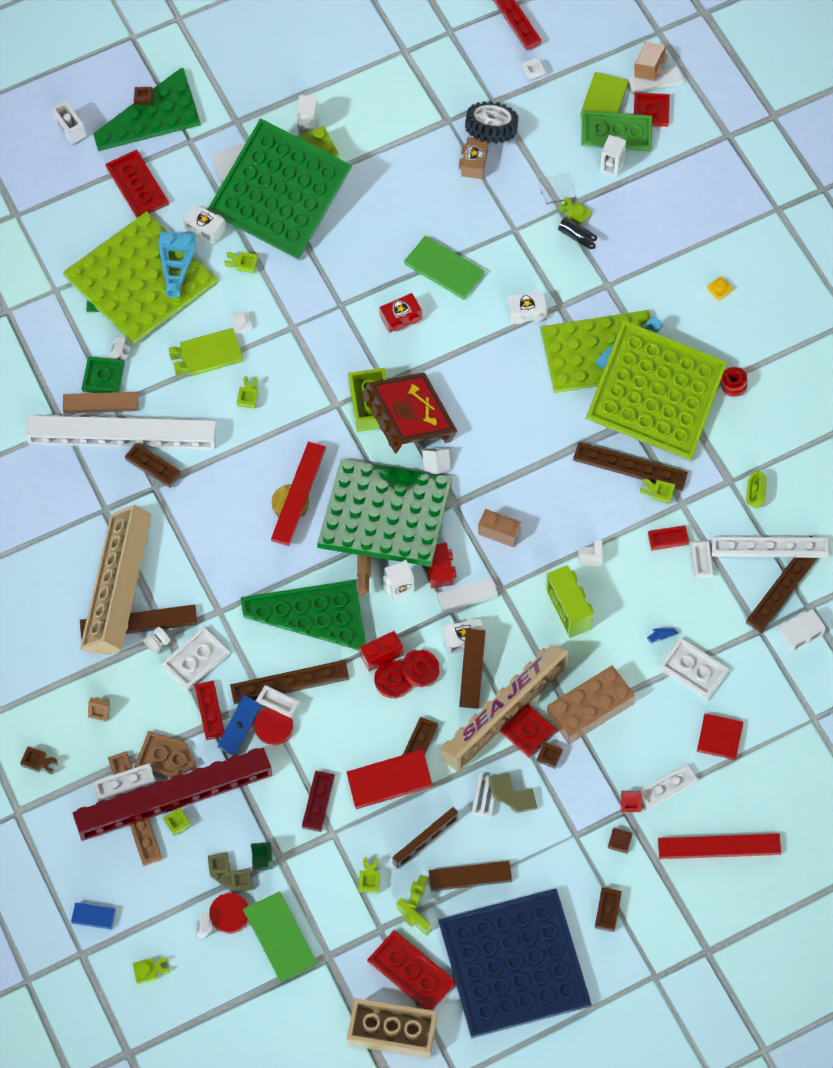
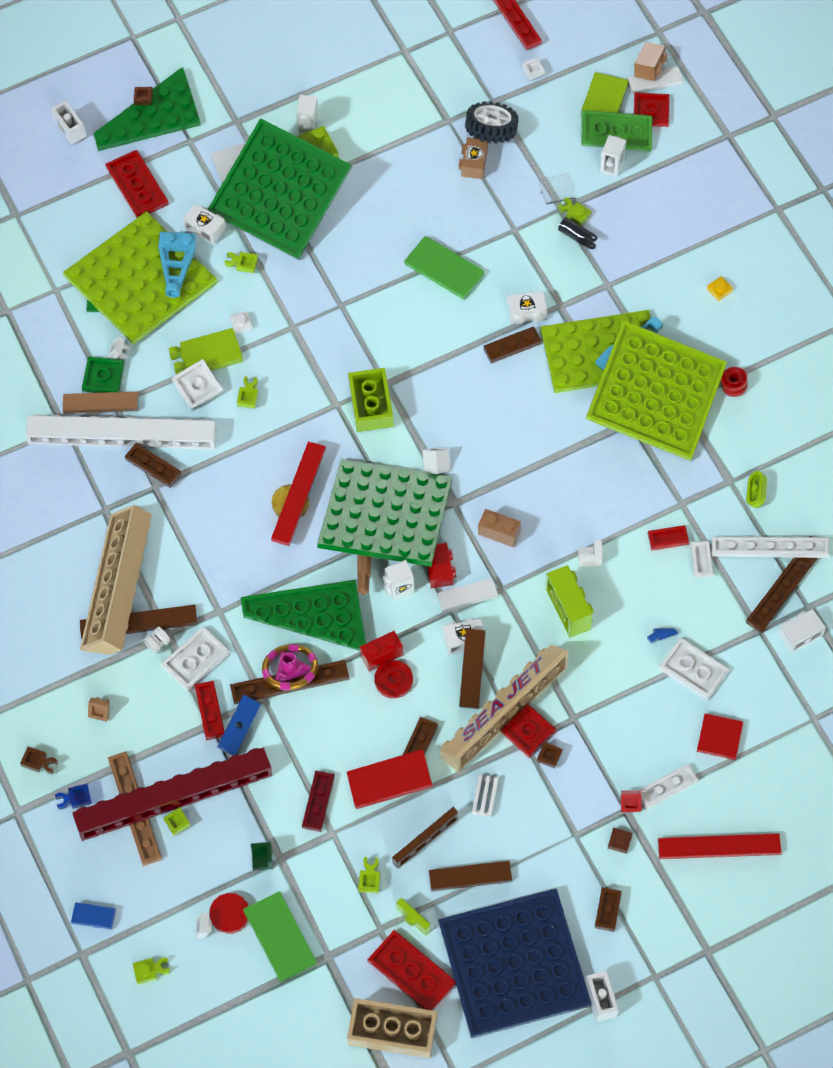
white tile [93,763,156,801] -> none
medium nougat tile [134,731,197,778] -> none
olive tile [207,853,253,893] -> none
red tile [254,707,293,746] -> none
white tile [256,685,300,718] -> none
panel [362,372,458,454] -> none
red brick [379,293,422,333] -> none
red tile [401,649,440,687] -> none
lime plate [408,875,428,908] -> none
olive tile [488,773,538,813] -> none
medium nougat brick [546,665,635,745] -> none
reddish brown tile [573,442,688,491] -> none
lime plate [640,479,675,504] -> none
none -> clear blue plate [55,783,92,810]
none -> white plate [171,359,223,410]
none -> dark pink piece [262,644,318,690]
none -> reddish brown plate [483,326,541,364]
none -> white brick [585,971,619,1022]

